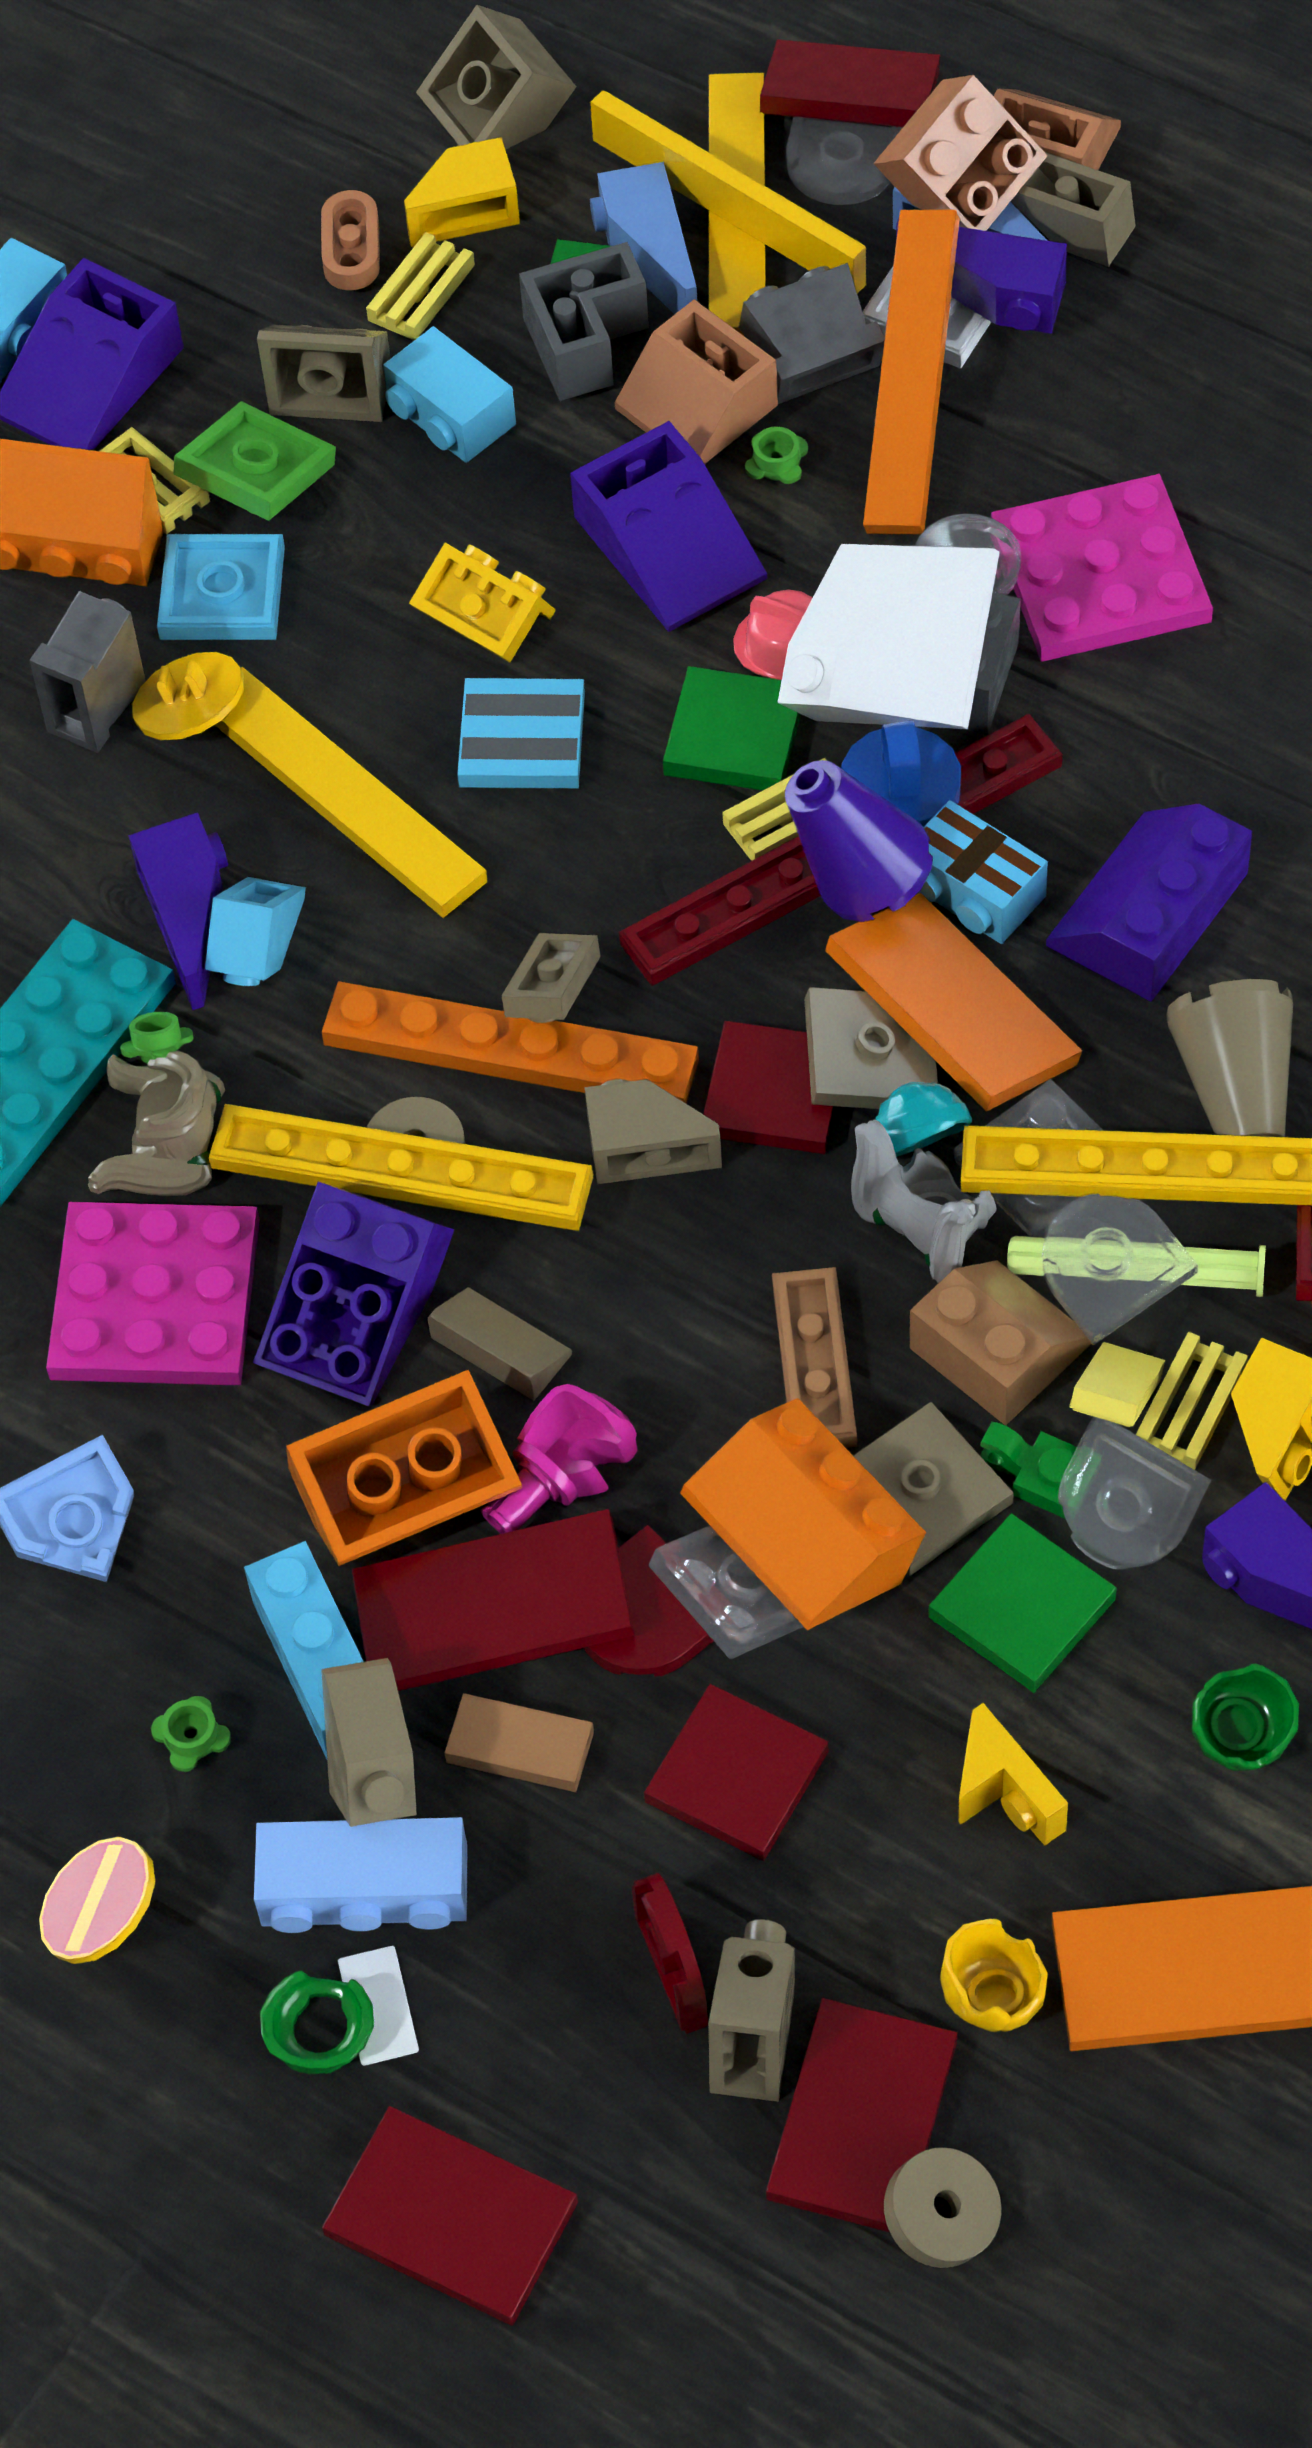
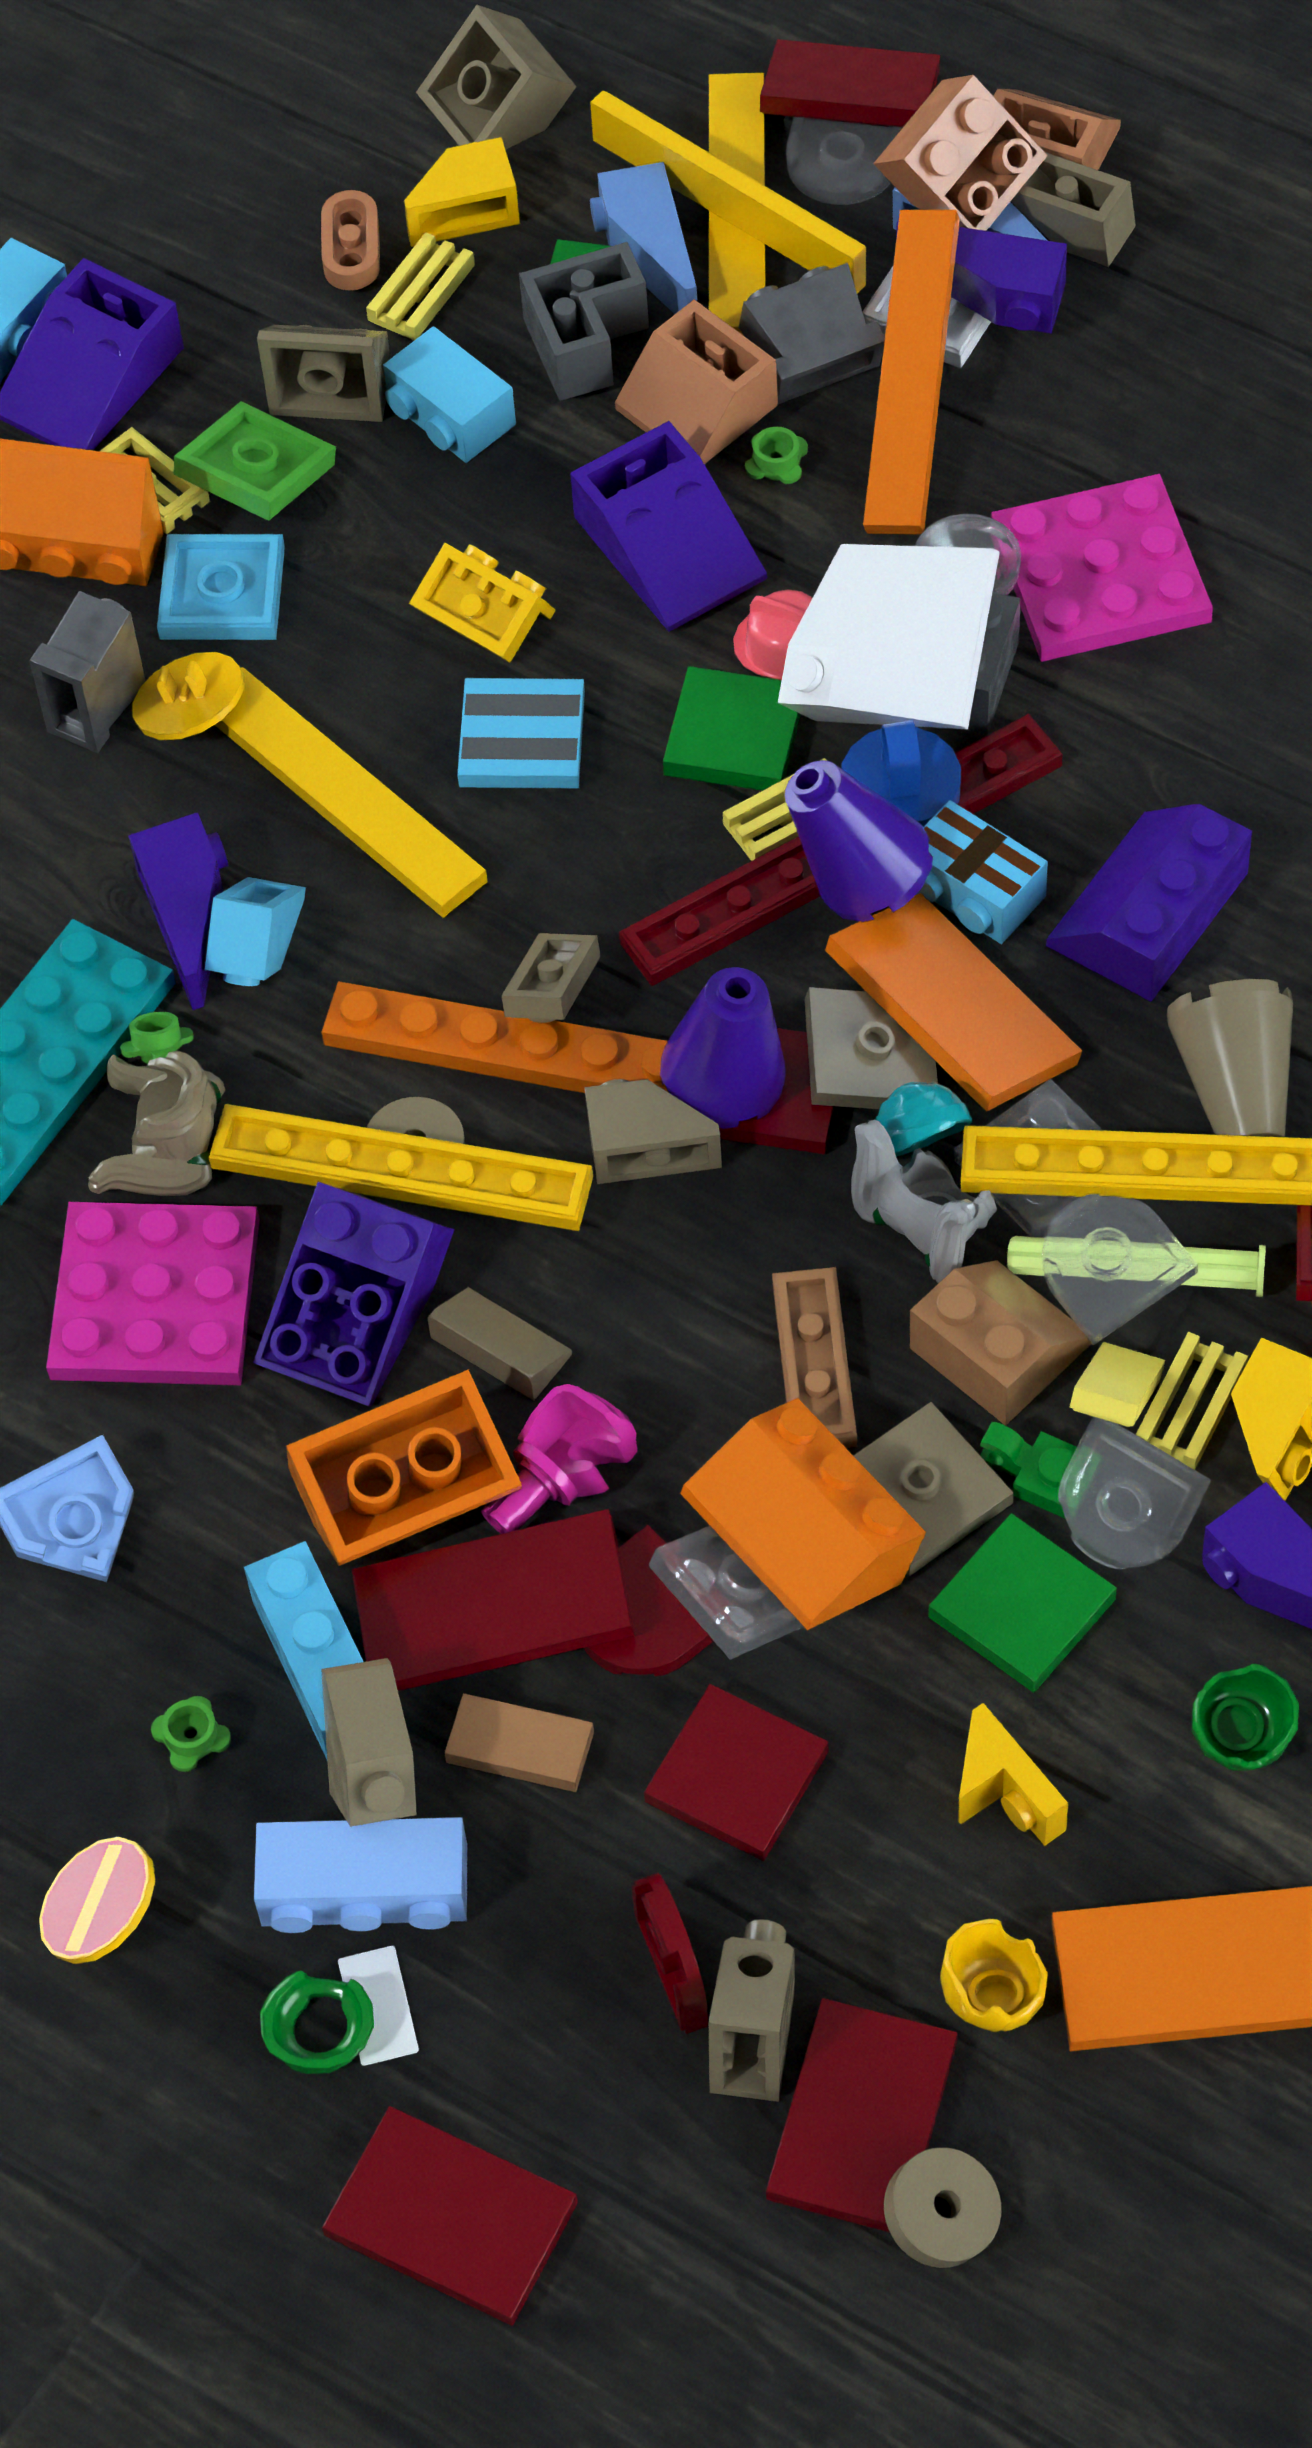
none -> dark purple cone [660,967,786,1129]

